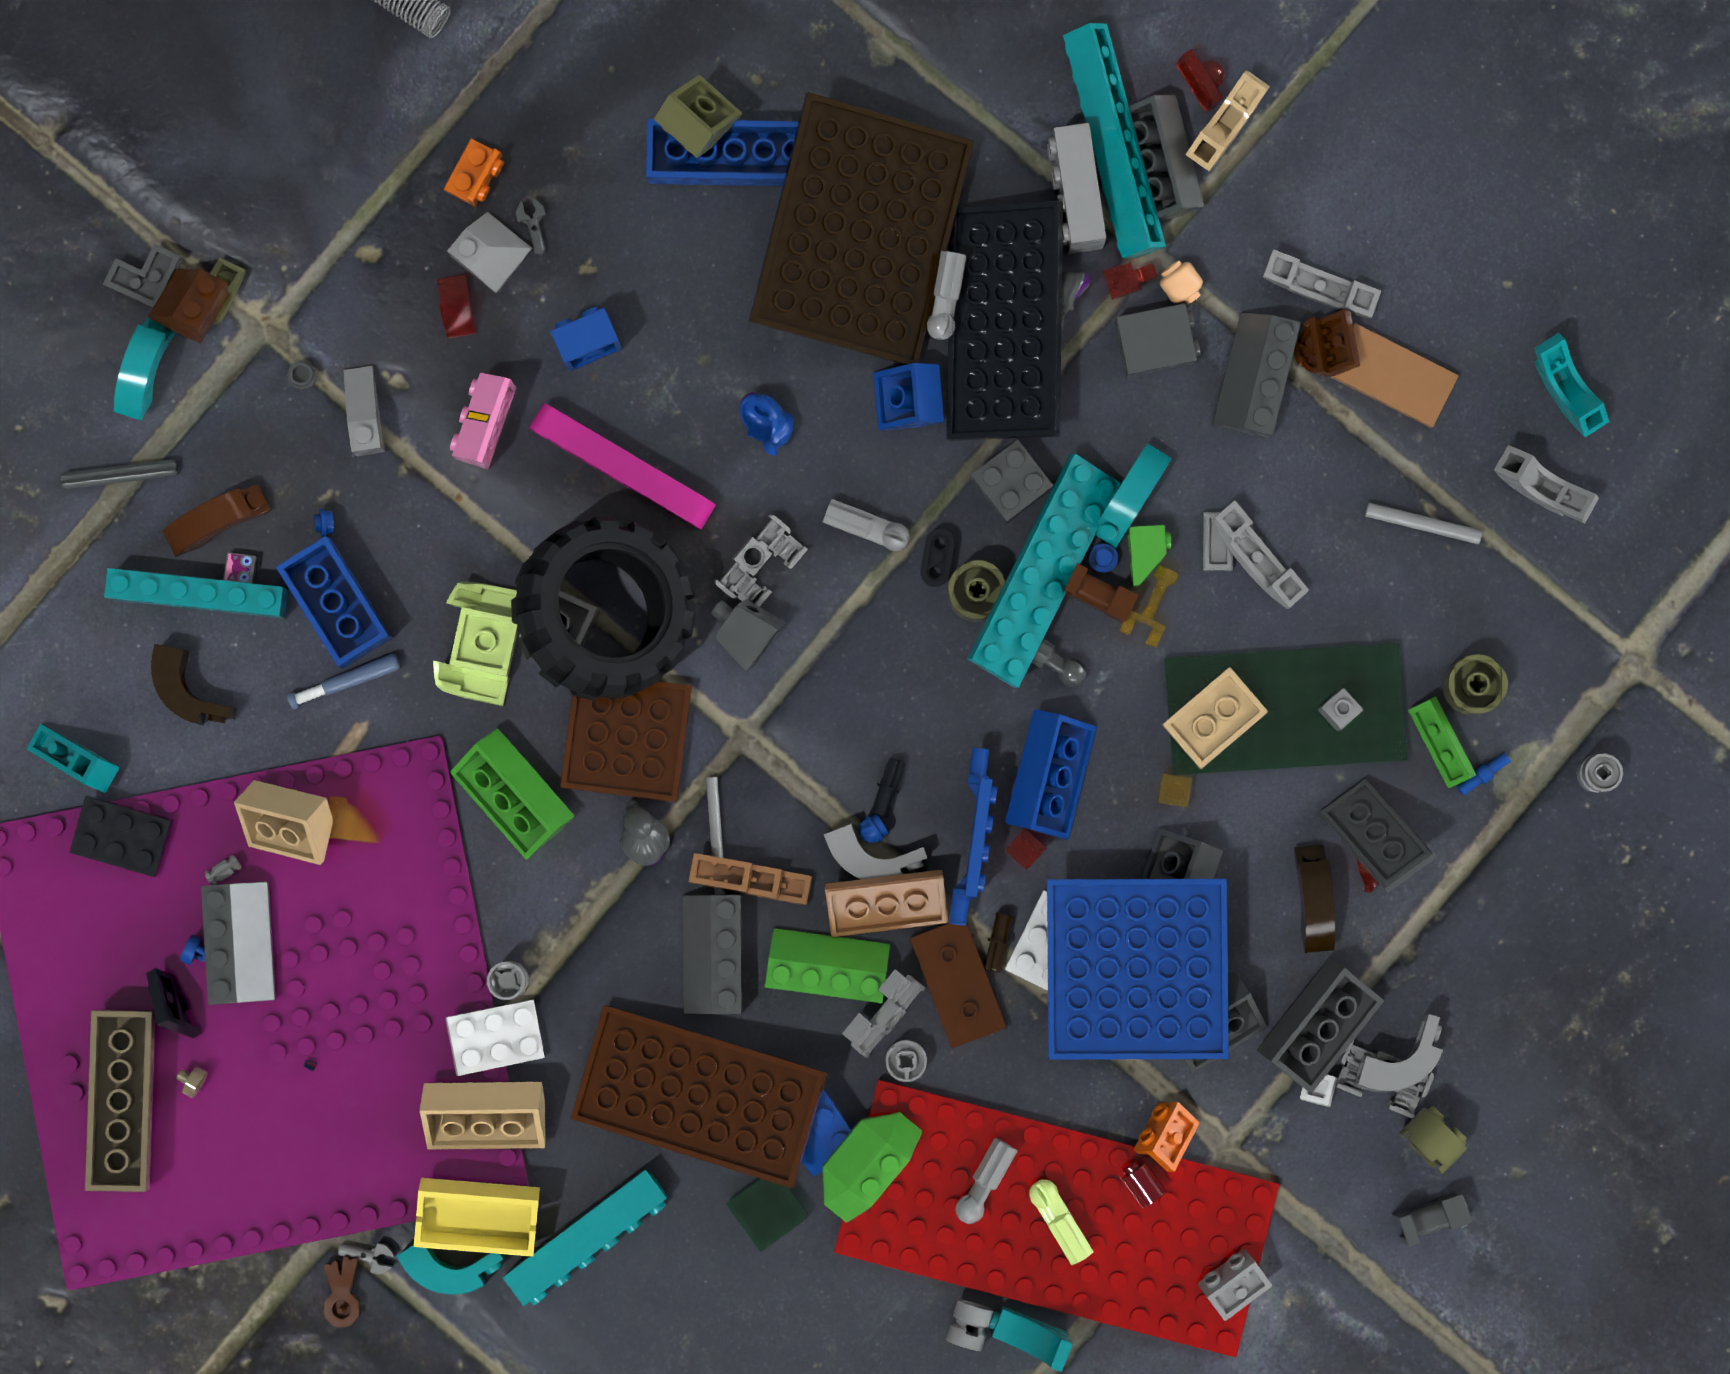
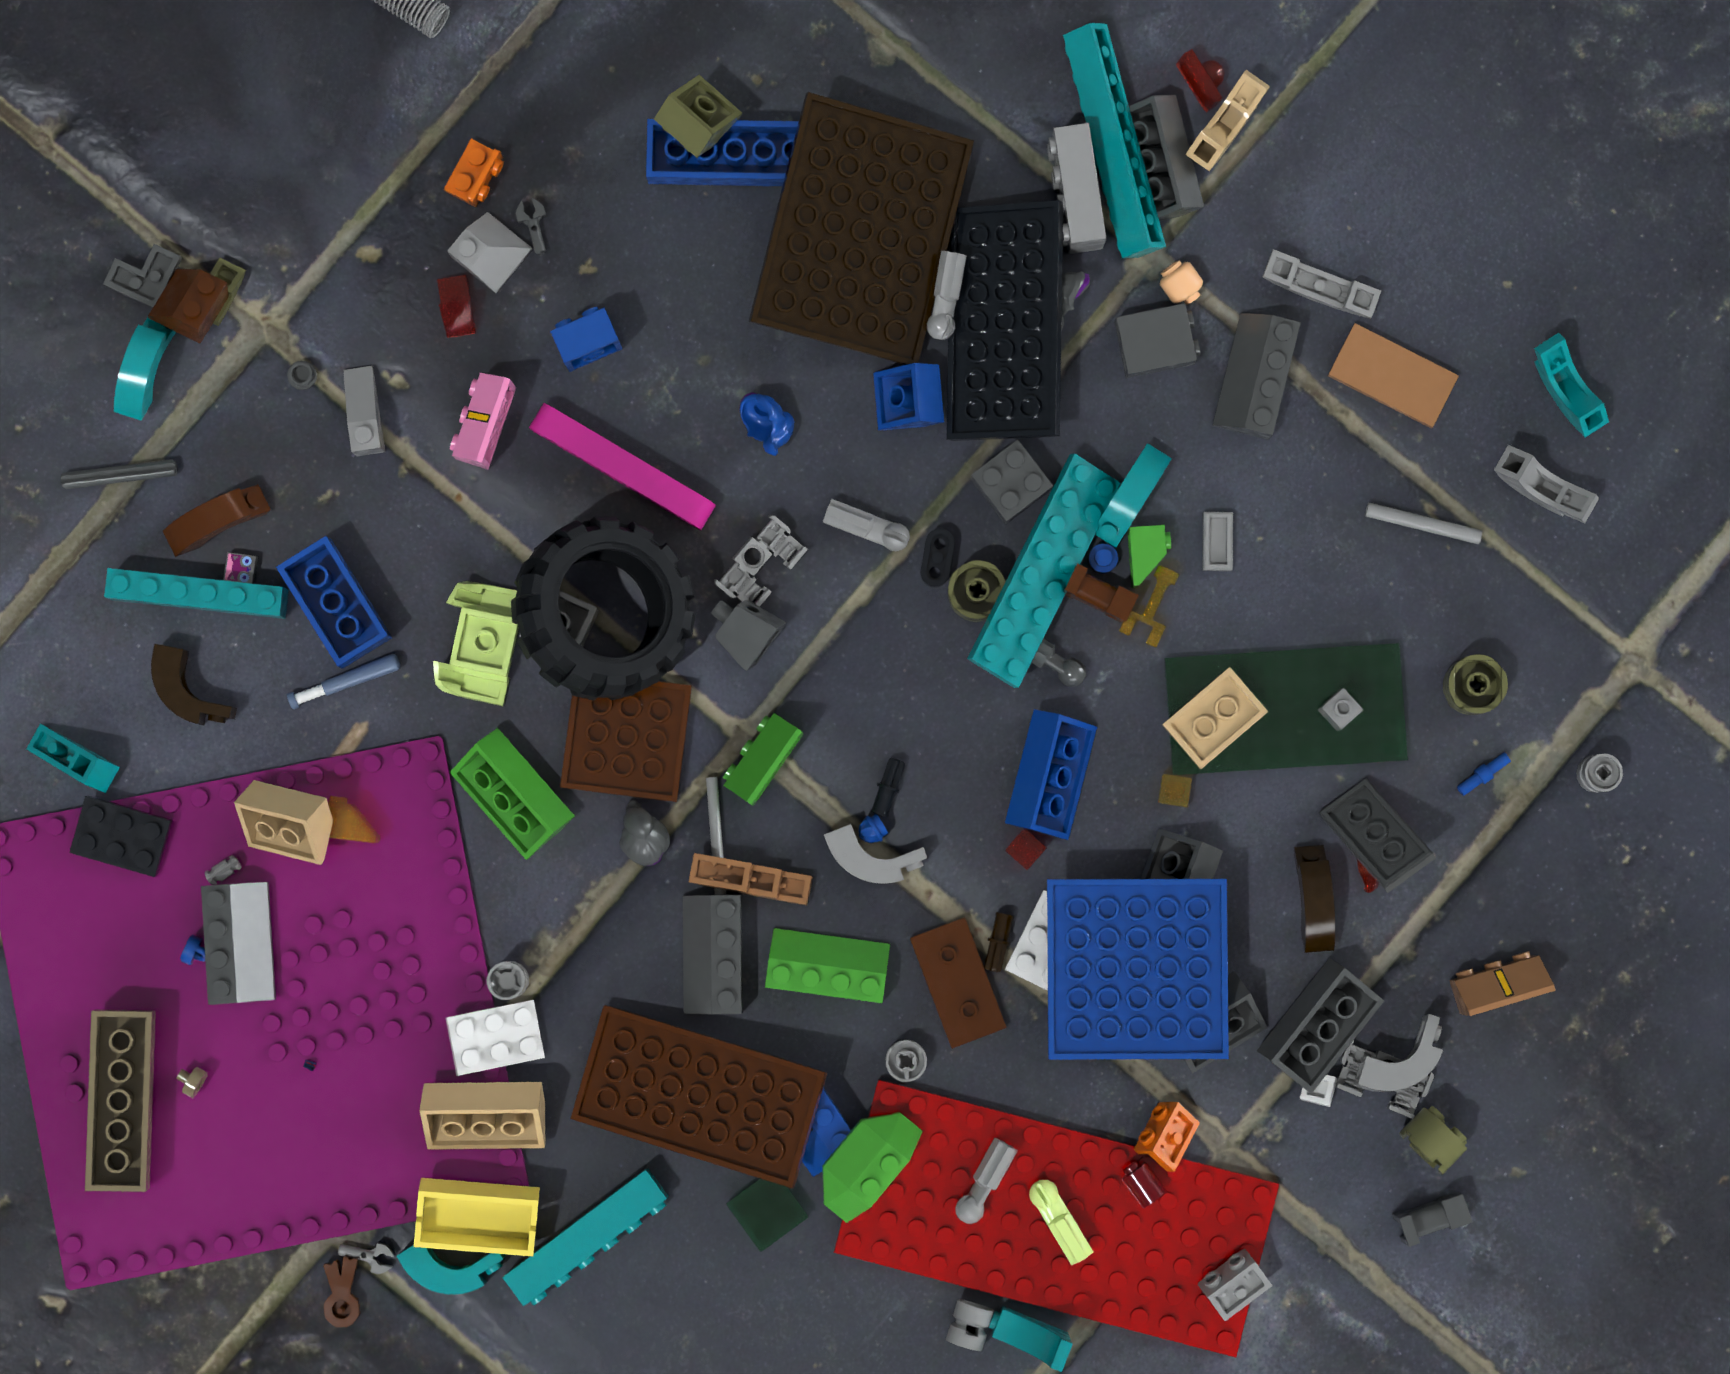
black wing [146,968,202,1038] -> none
blue plate [313,508,334,538] -> none
medium nougat tile [825,870,948,937] -> none
light grey piece [842,969,925,1058] -> none
blue plate [949,748,997,926] -> none
clear red plate [1103,262,1157,300] -> none
light grey slope [1213,500,1309,609] -> none
reddish brown slope [1294,309,1360,377] -> none
bright green plate [1408,696,1476,788] -> none
none -> bright green slope [723,713,804,806]
none -> medium nougat slope [1449,951,1556,1016]

